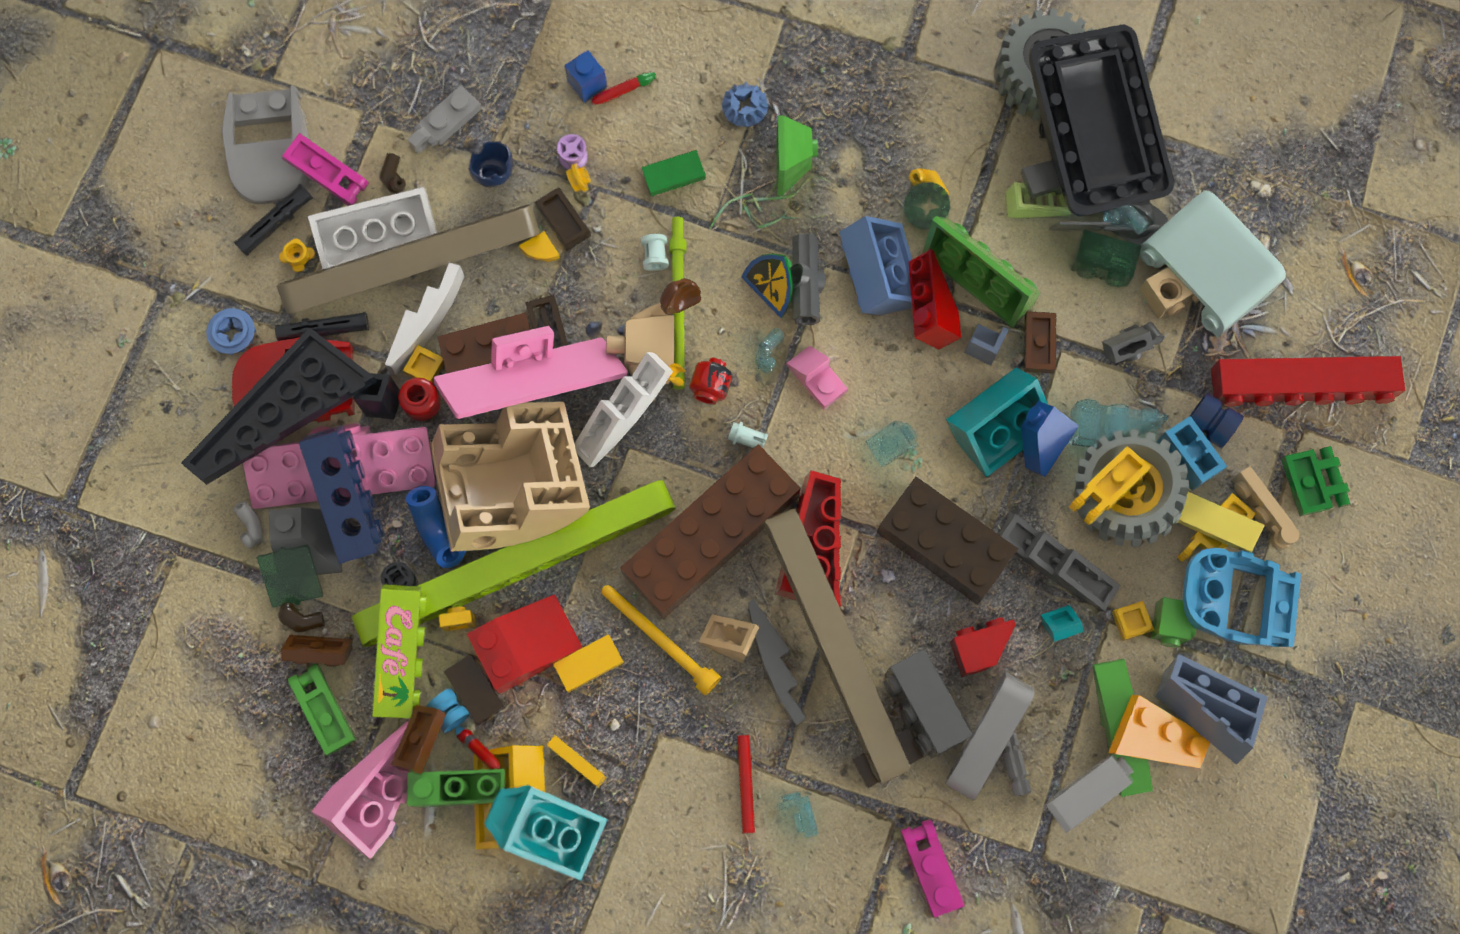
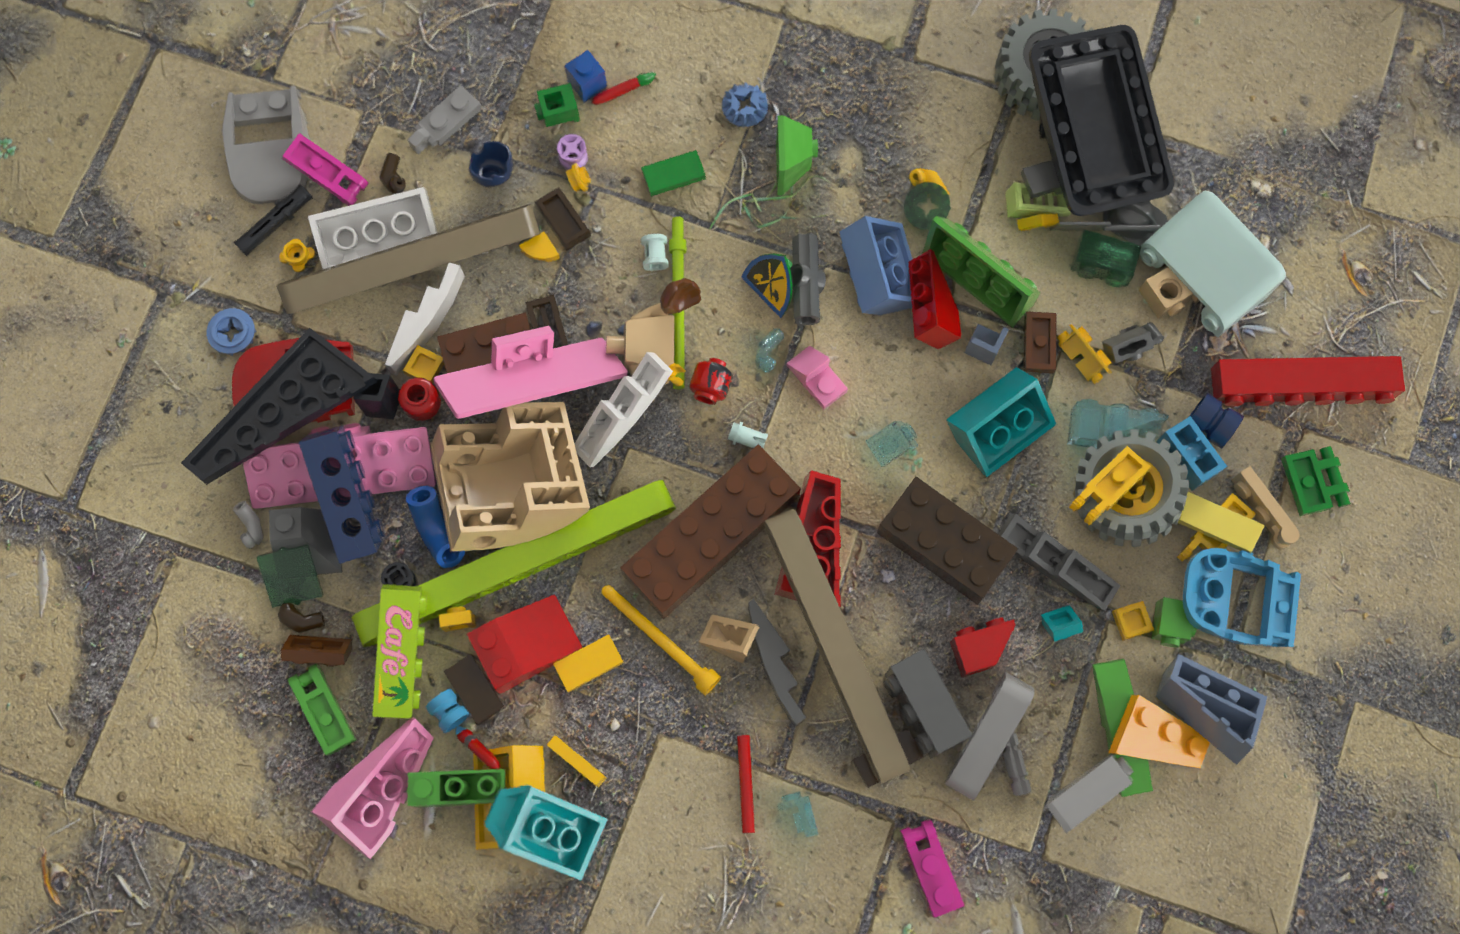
black pin [275,311,369,341] -> none
reddish brown plate [391,705,446,775] -> none
blue slope [1021,401,1079,477] -> none
clear light blue arm [1103,205,1150,235] -> none
none -> green brick [534,83,580,128]
none -> yellow tile [1017,214,1059,231]
none -> yellow hinge [1057,324,1112,385]

